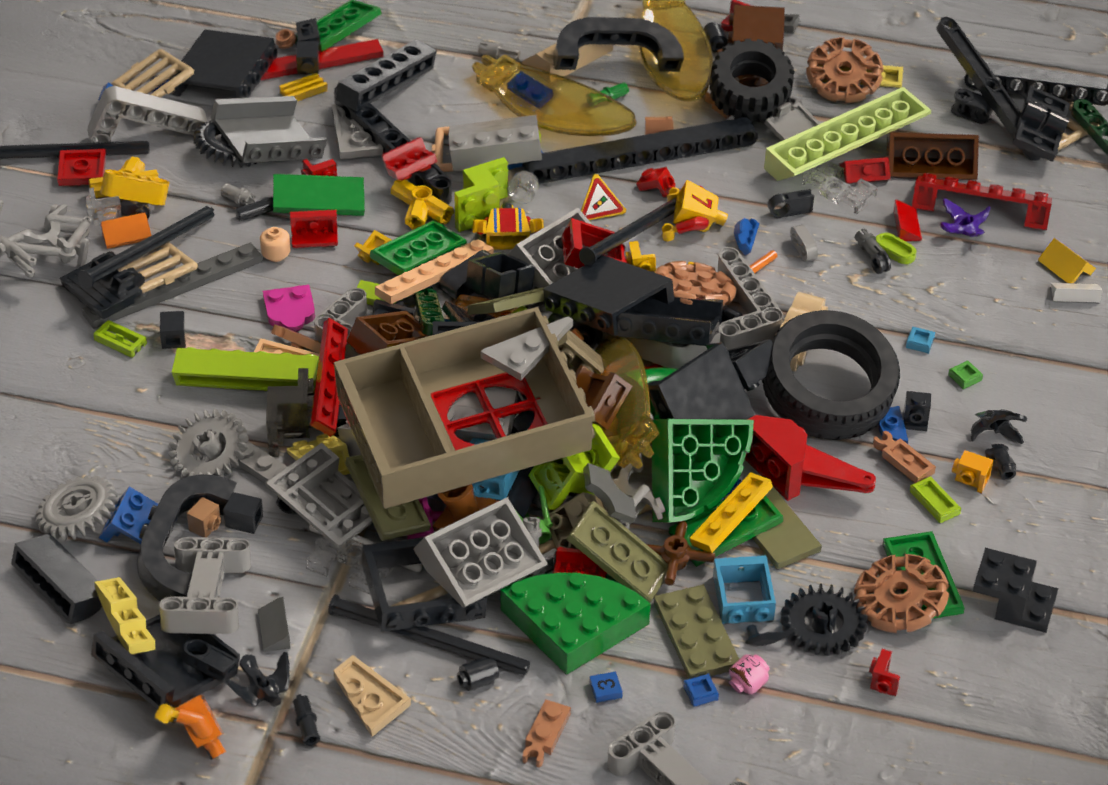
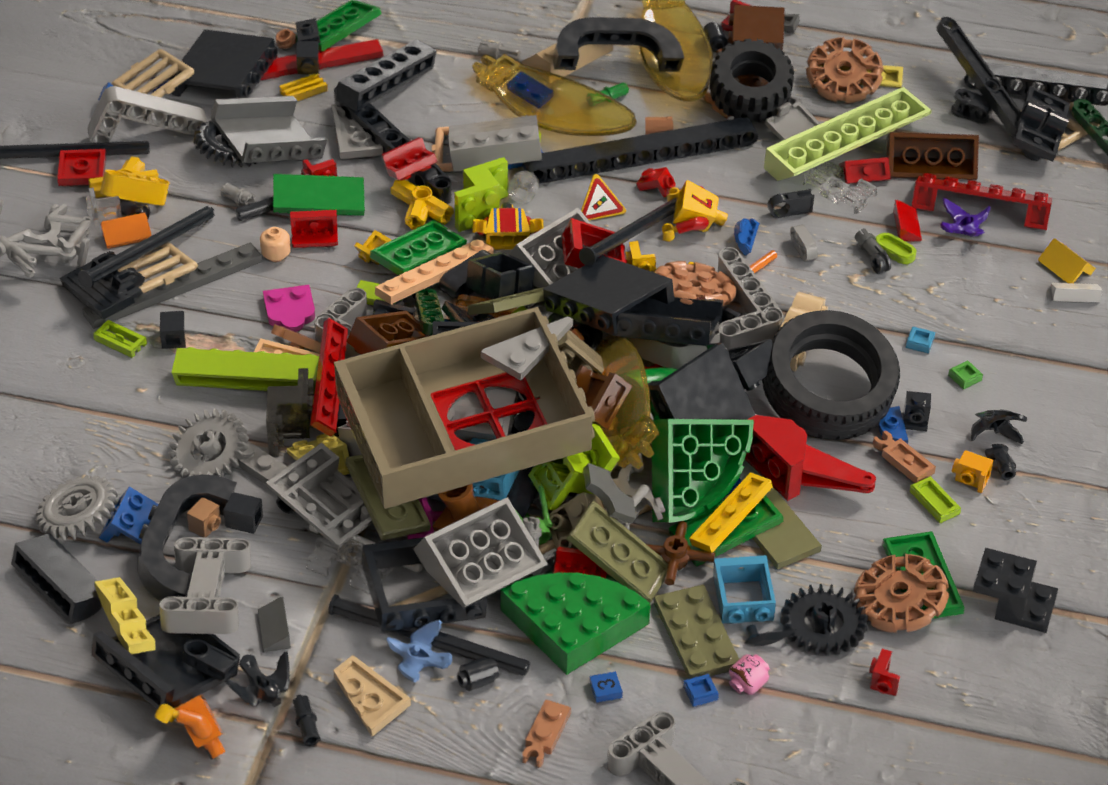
none -> medium blue animal [387,620,452,682]

